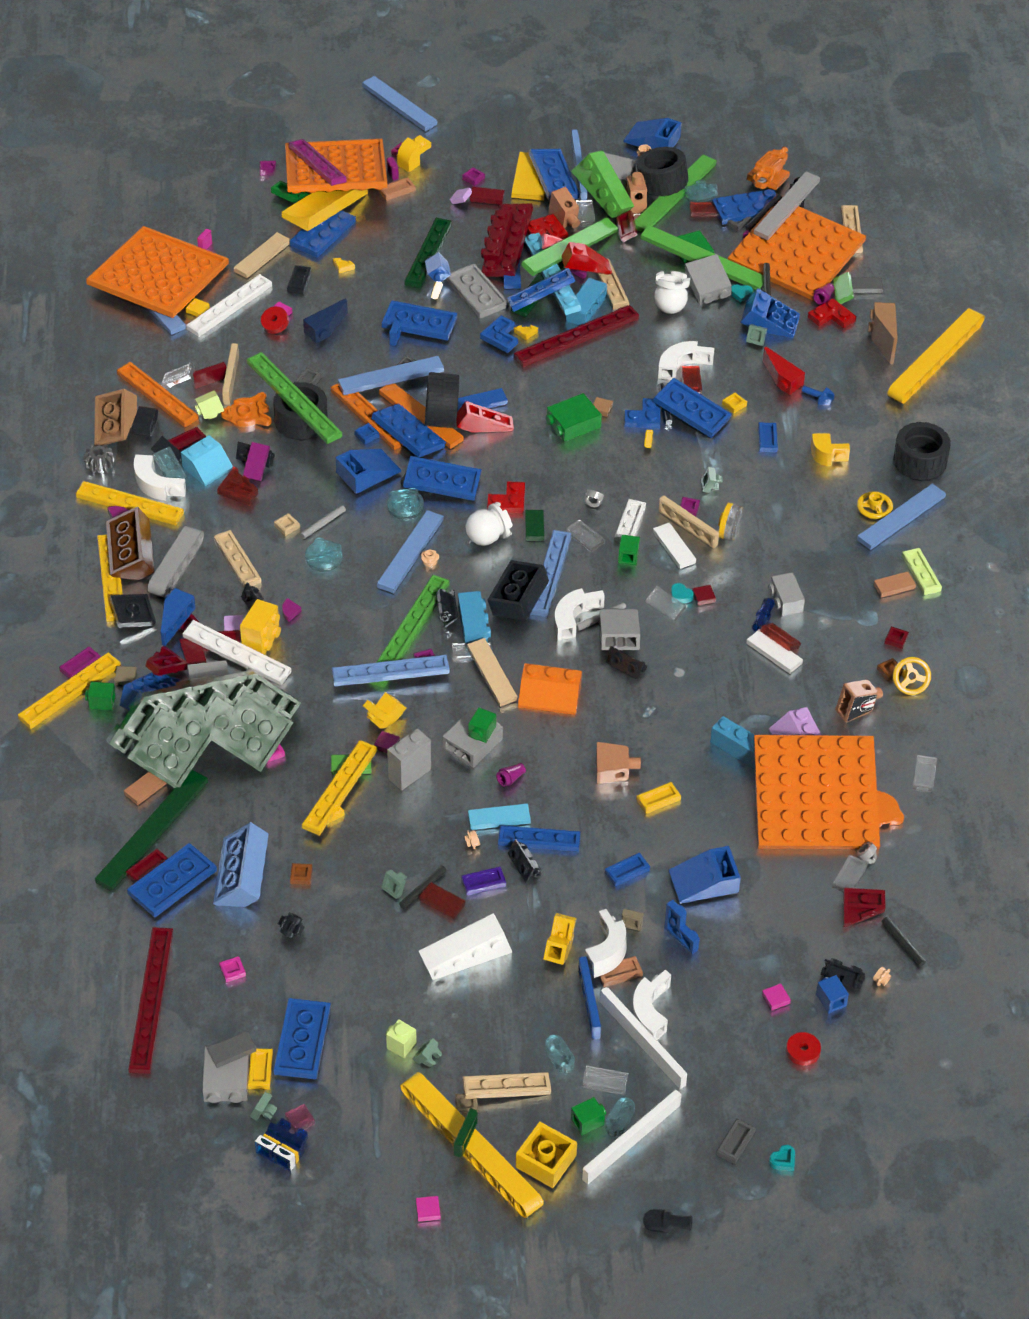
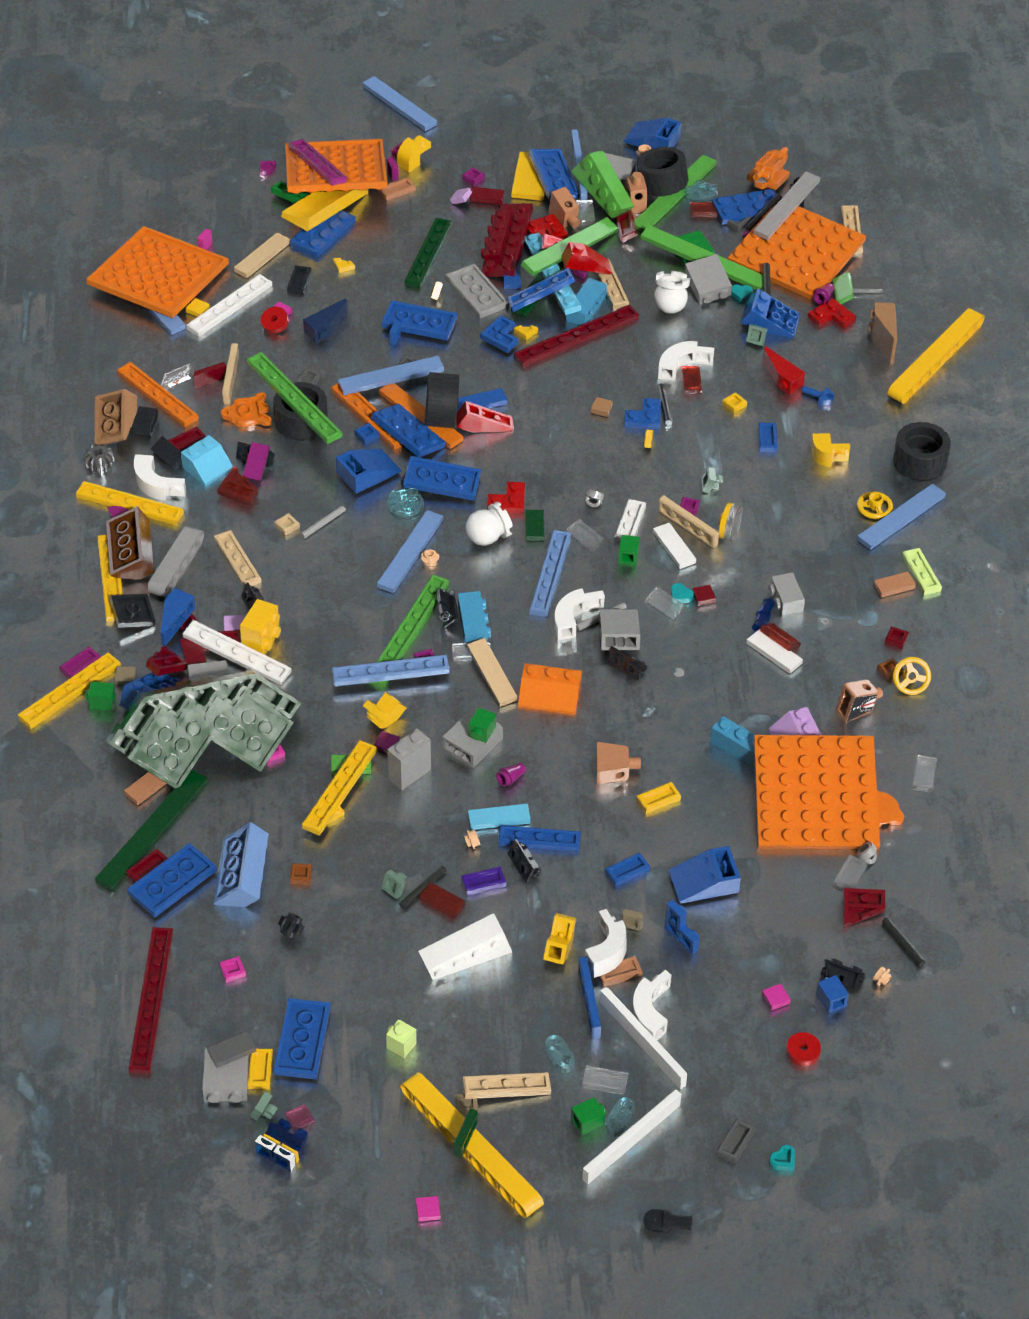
clear light blue plate [153,447,187,480] -> none
yellowish green brick [194,391,224,419] -> none
magenta tile [282,598,302,622] -> none
clear light blue tile [305,537,343,571] -> none
sand green tile [412,1038,442,1067] -> none
brick [425,252,451,282] -> none
black brick [487,560,549,621] -> none
yellow brick [515,1121,577,1188] -> none
green brick [545,393,602,442] -> none
blue plate [653,378,732,438] -> none

